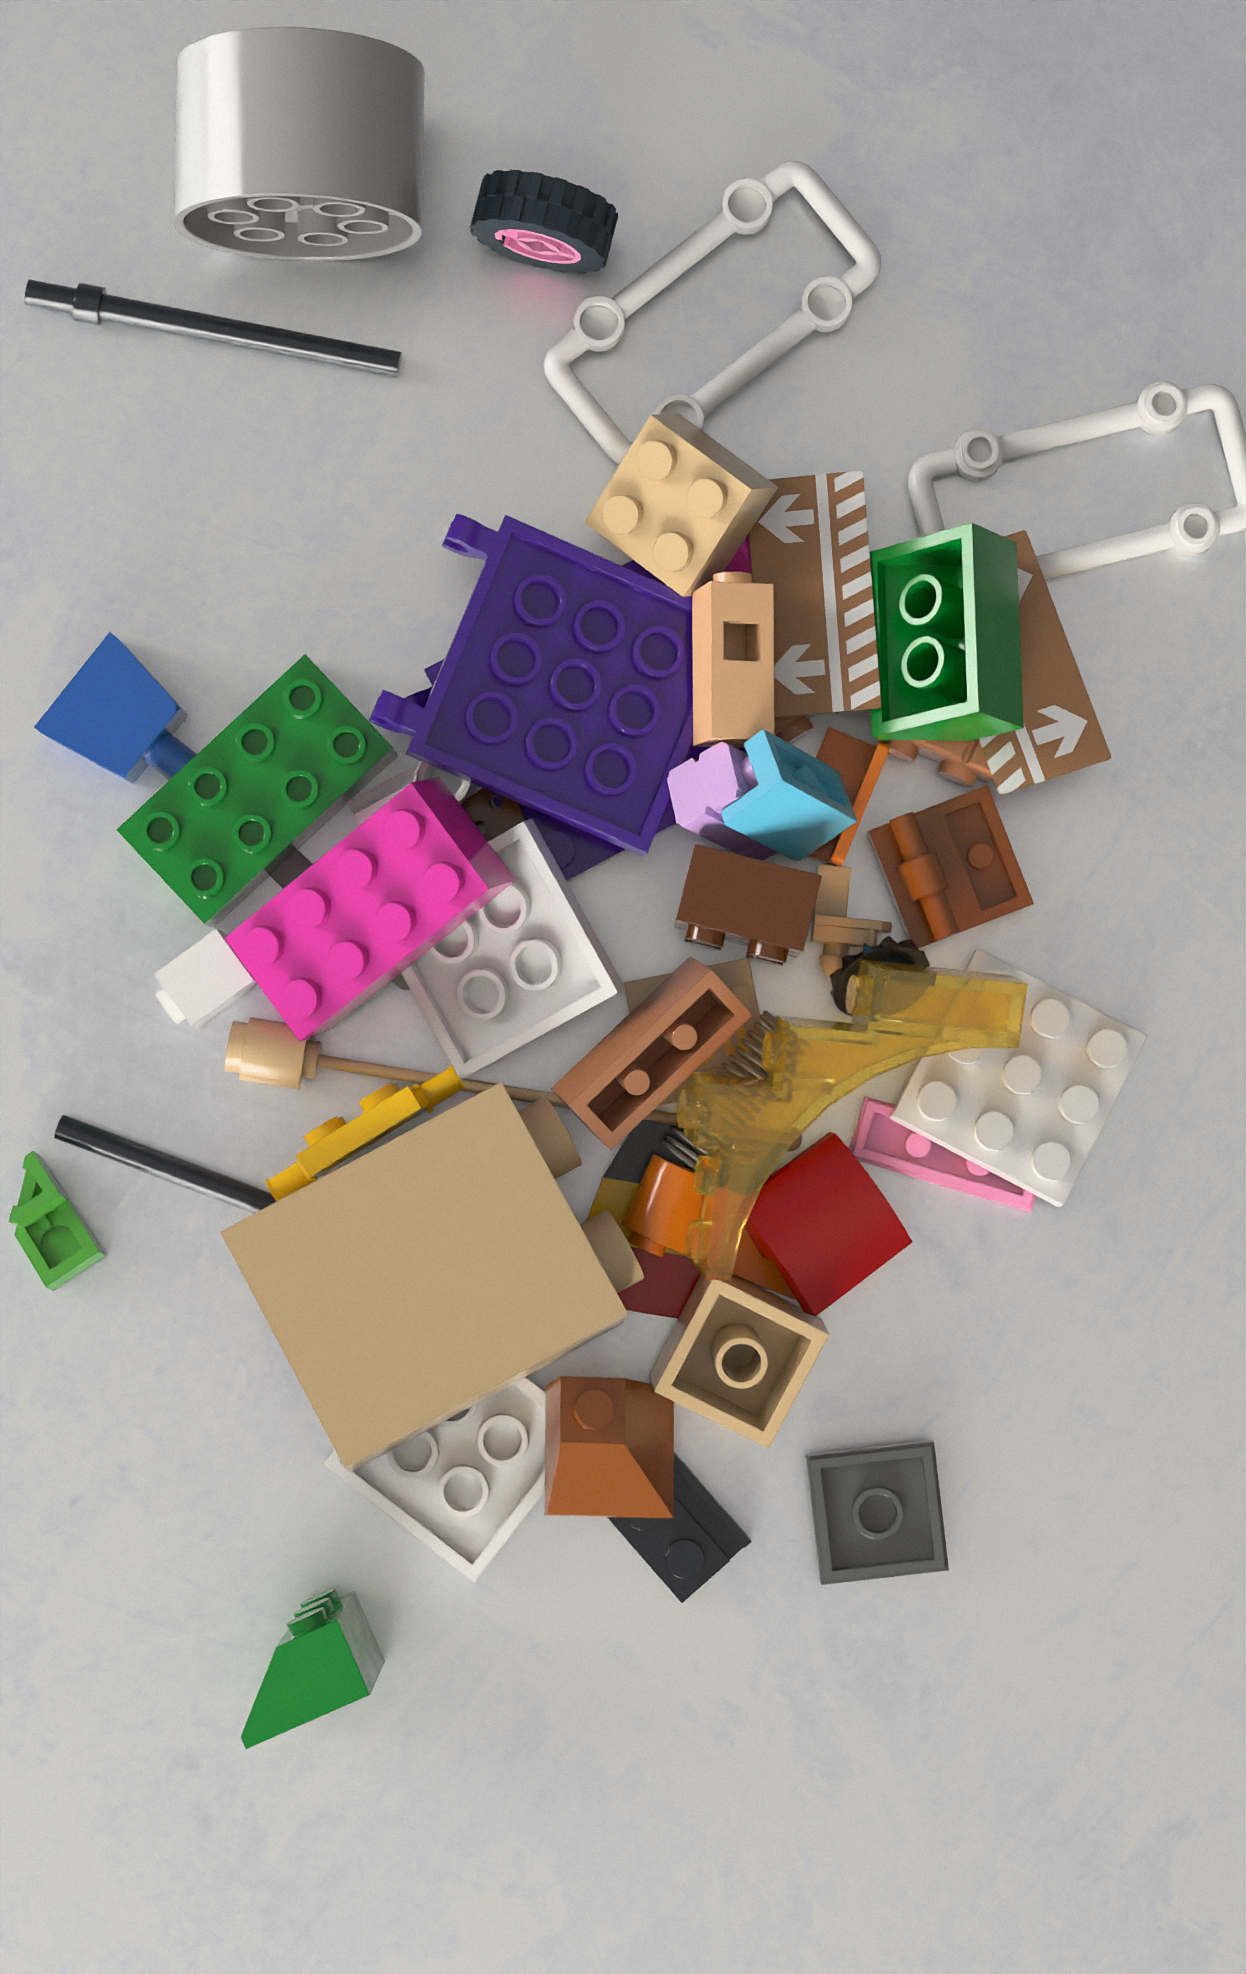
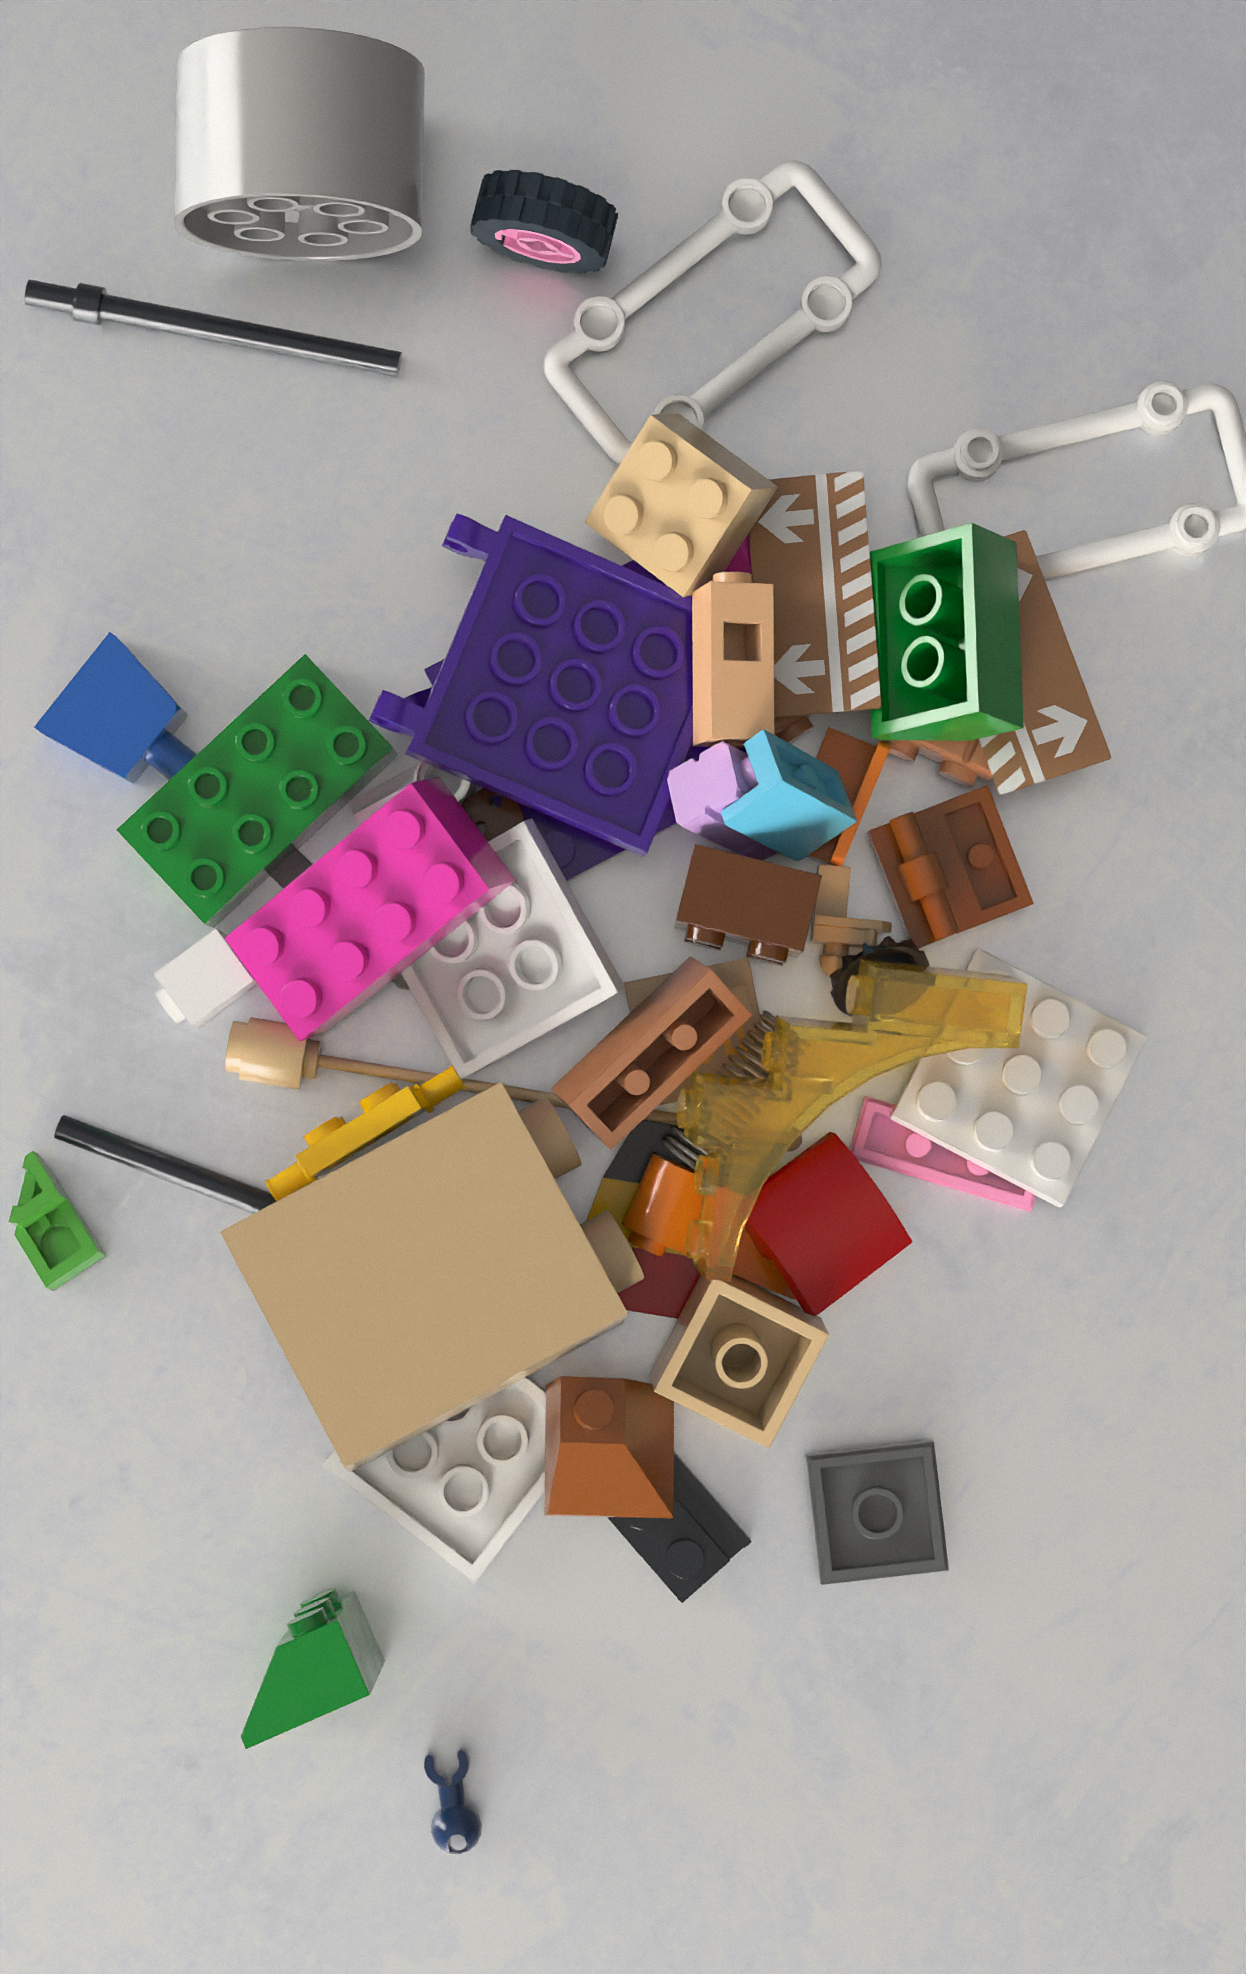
none -> dark blue arm [424,1748,482,1854]

